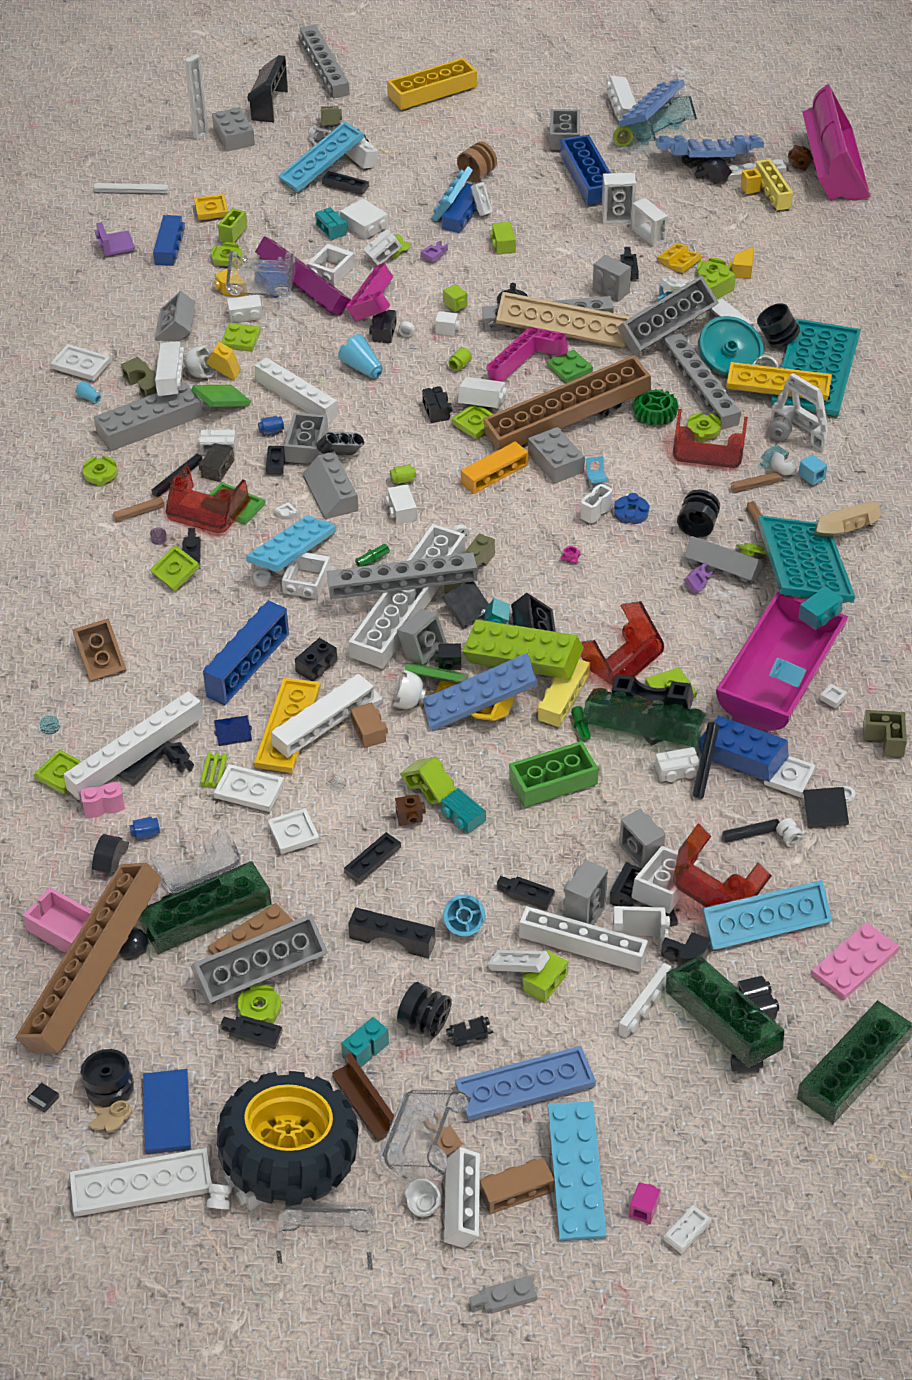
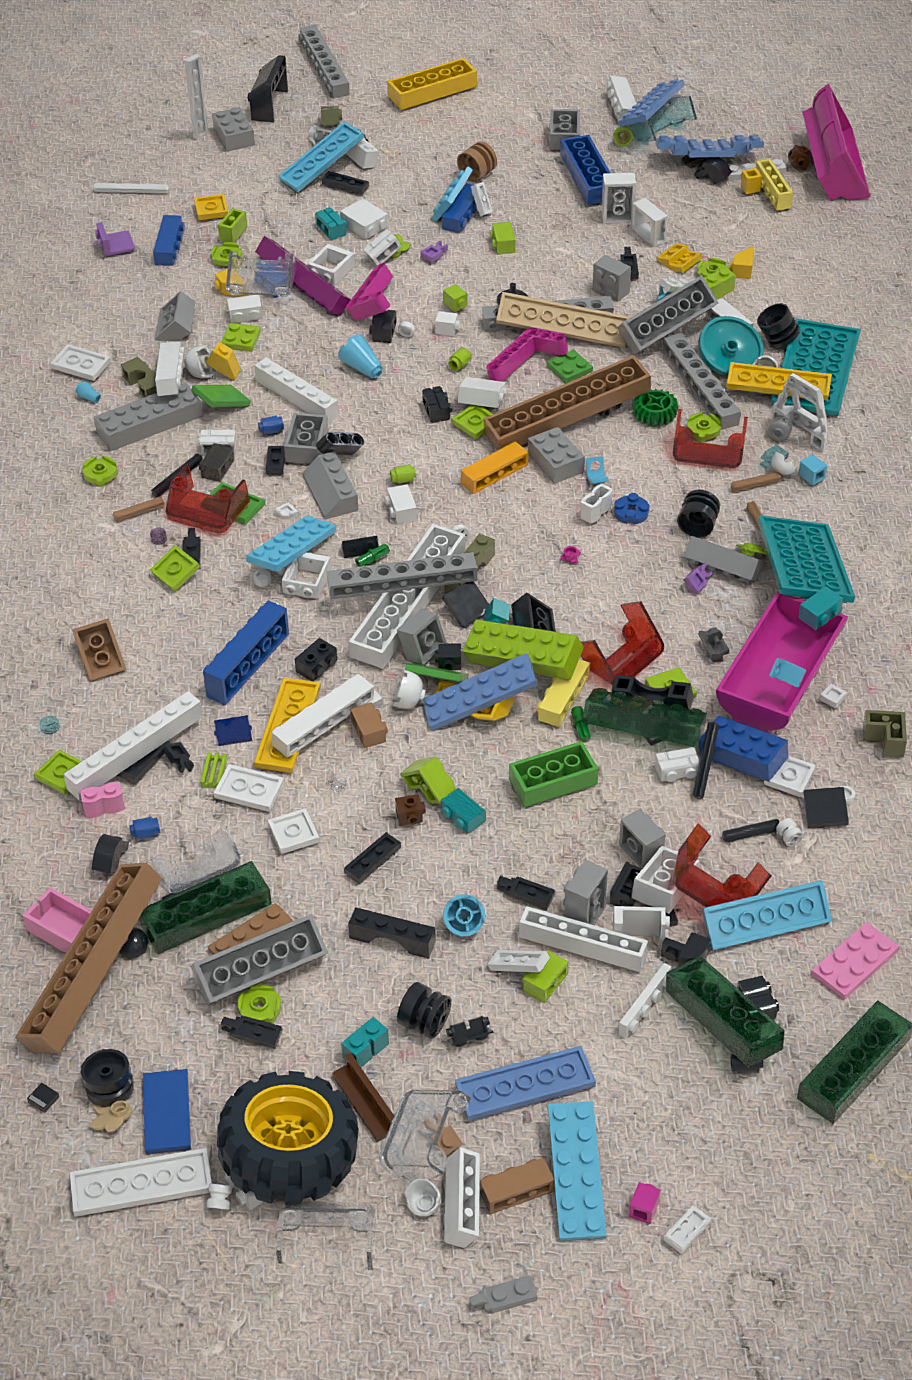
tan brick [814,501,882,536] -> none
none -> black hinge [341,535,379,558]
none -> dark grey hips [698,627,730,662]

